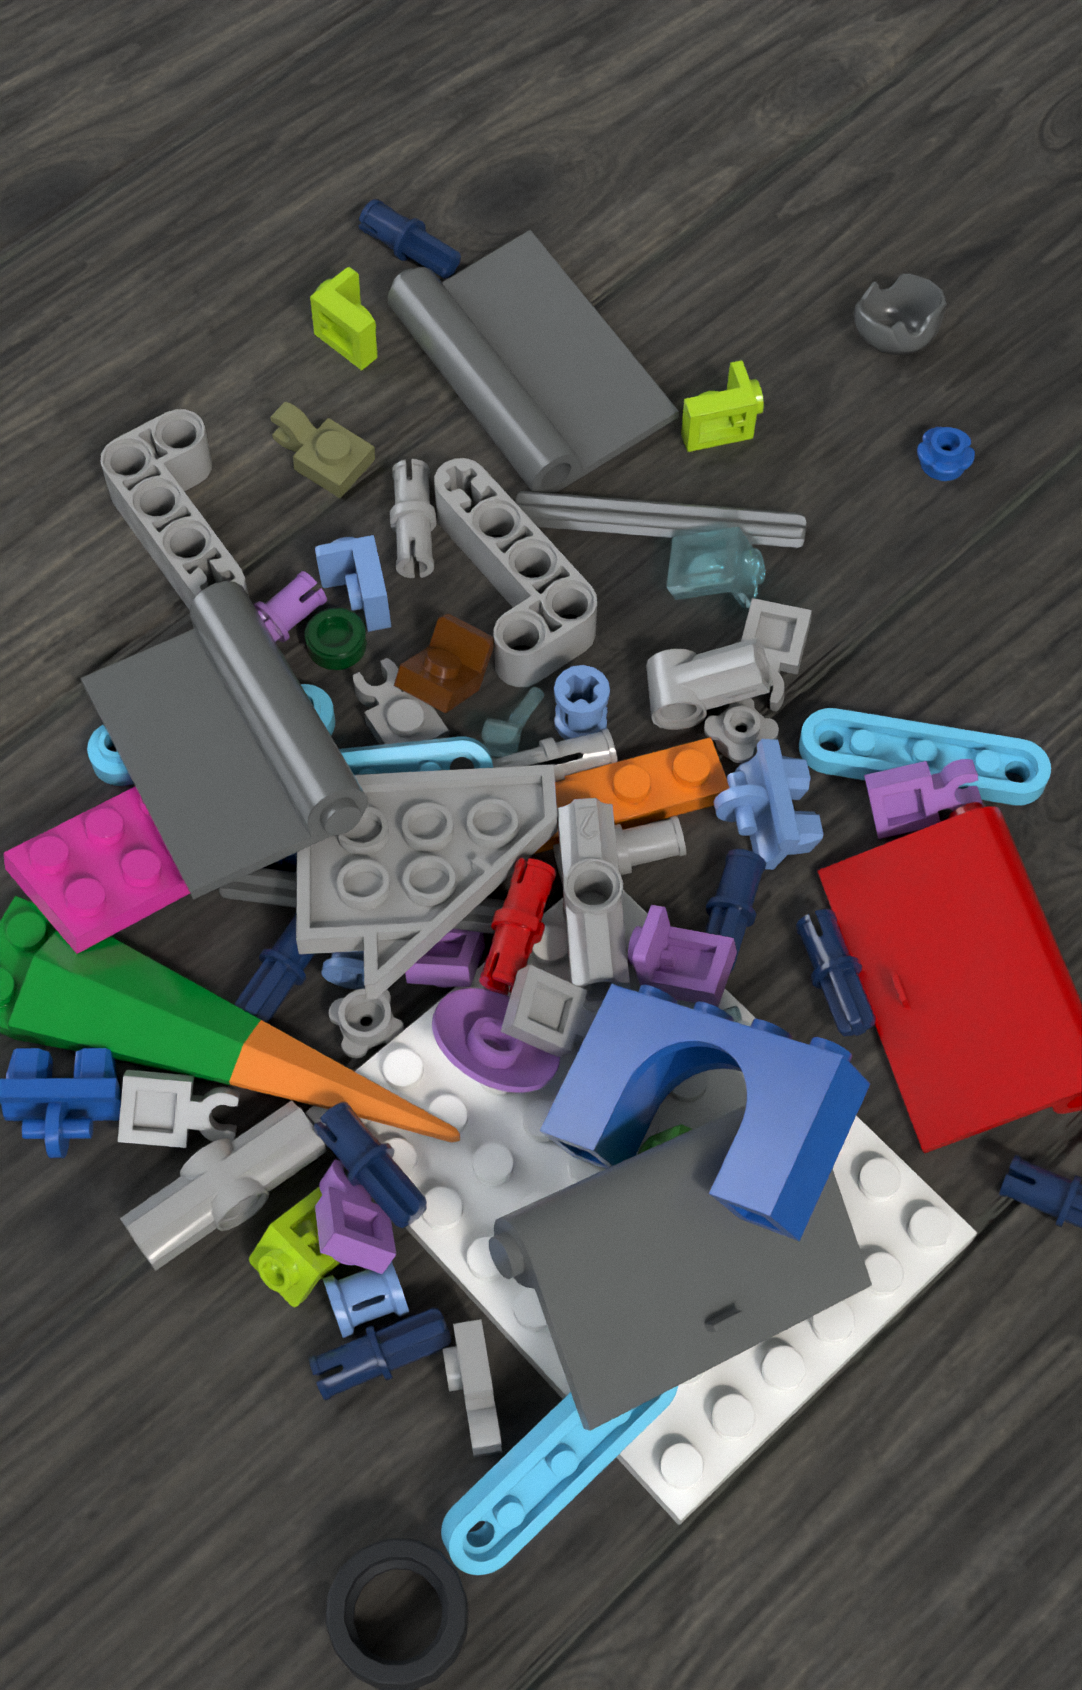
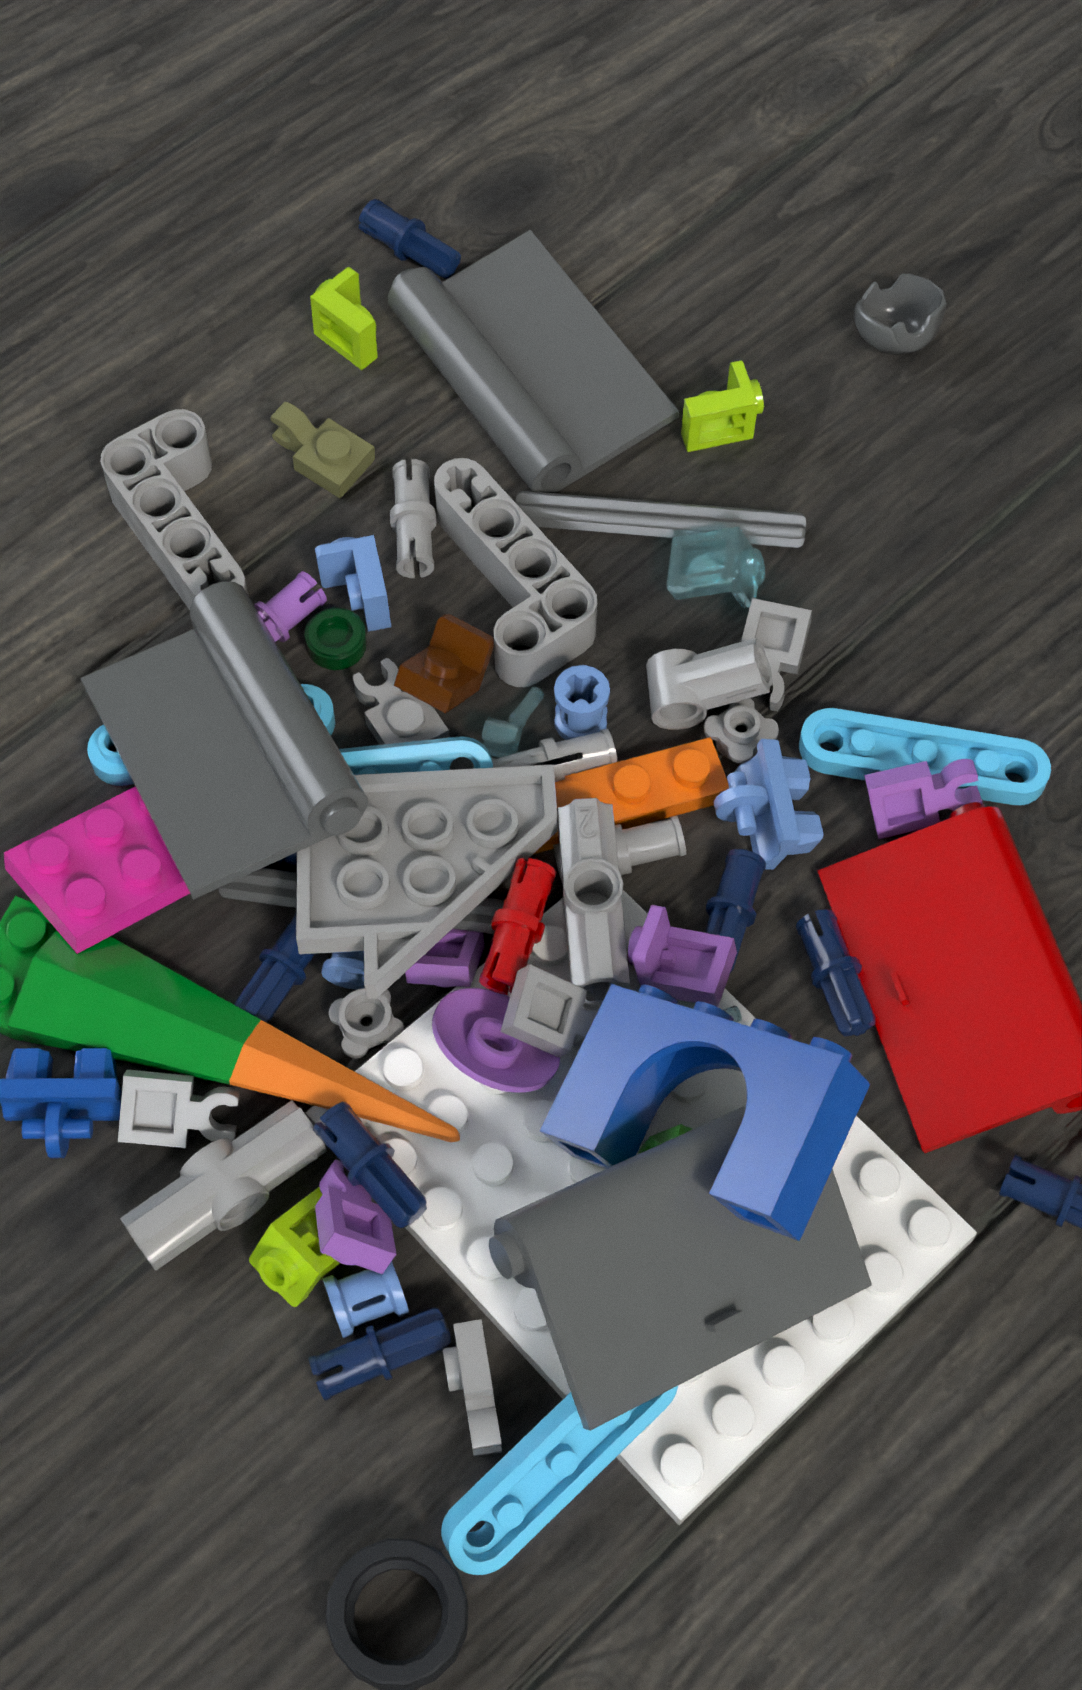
blue plate [917,427,975,481] -> none

